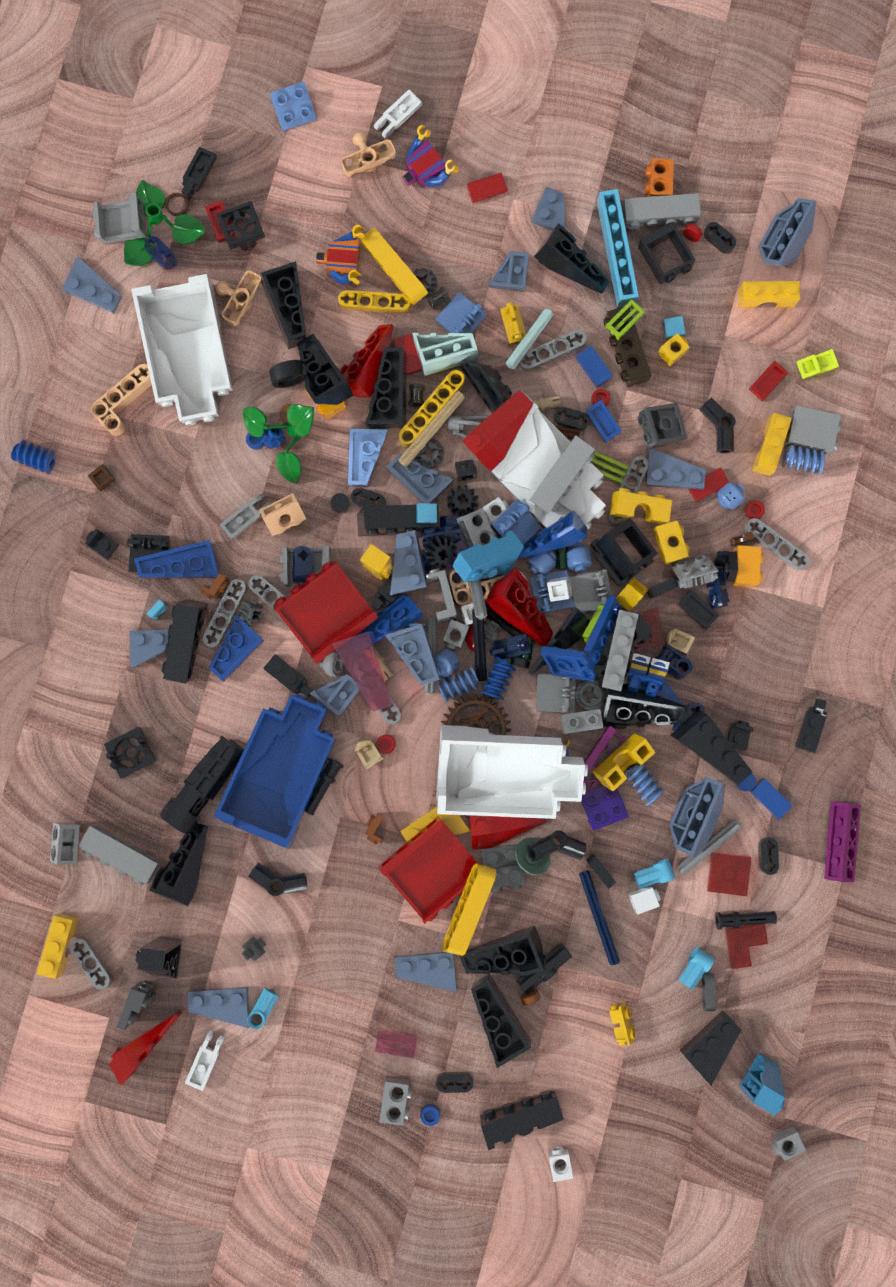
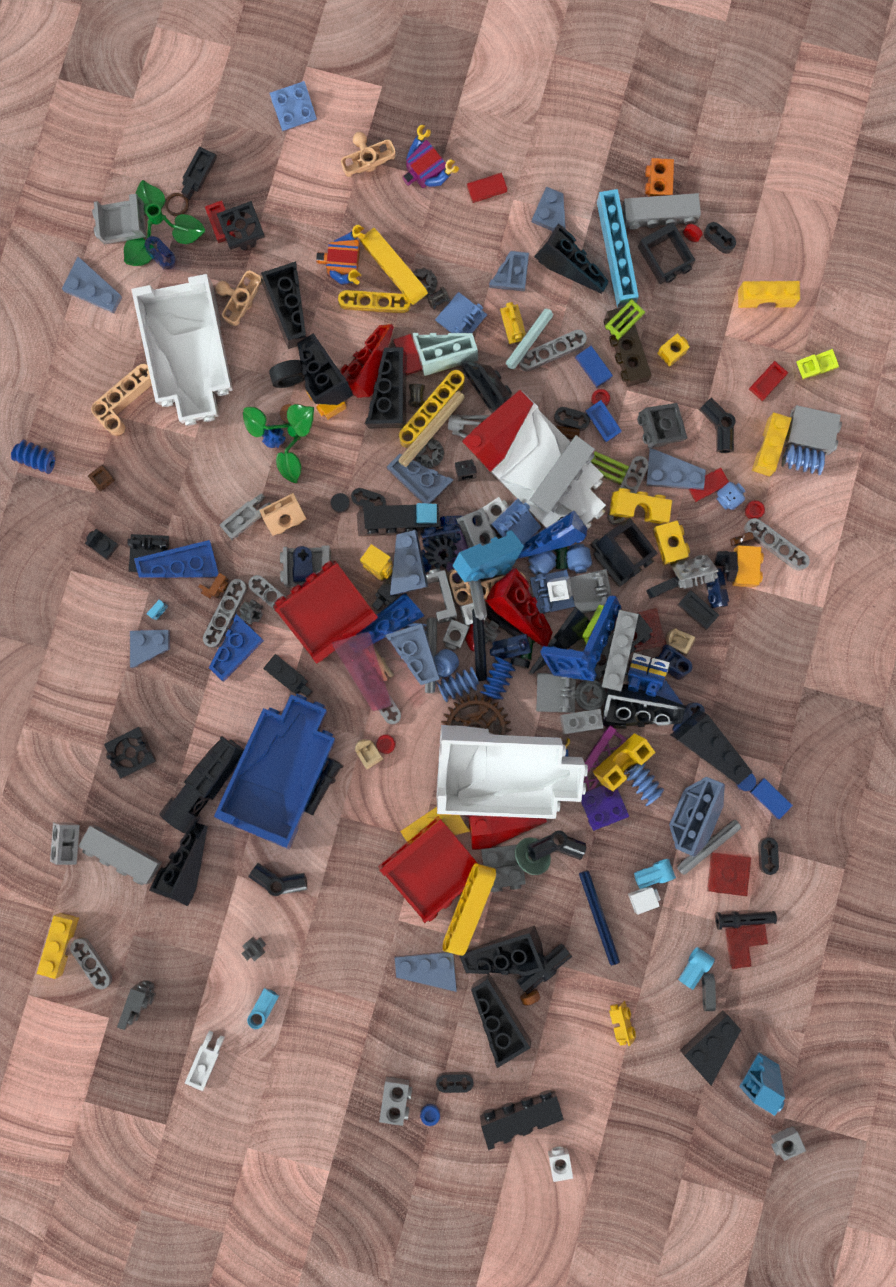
red wedge [109,1010,182,1085] -> none
black wedge [135,937,182,979] -> none
black wedge [162,599,208,684] -> none
sand blue wing [187,987,249,1028] -> none
blue tile [246,433,265,450] -> none
sand blue wing [310,674,363,717] -> none
light grey brick [319,651,345,678] -> none
light blue wing [348,429,388,486] -> none
dark orange bracket [365,813,385,845] -> none
white hinge [374,89,422,138] -> none
clear pink tile [375,1031,417,1058] -> none
black gear [447,485,479,517] -> none
tan pin [533,395,561,412] -> none
black beam [586,854,616,889] -> none
yellow brick [617,577,648,612] -> none
medium azure tile [663,316,685,339] -> none
black bracket [727,720,754,751] -> none
sand blue wedge [758,198,816,267] -> none
black hinge [795,699,827,753] -> none
magenta fence [824,801,861,883] -> none

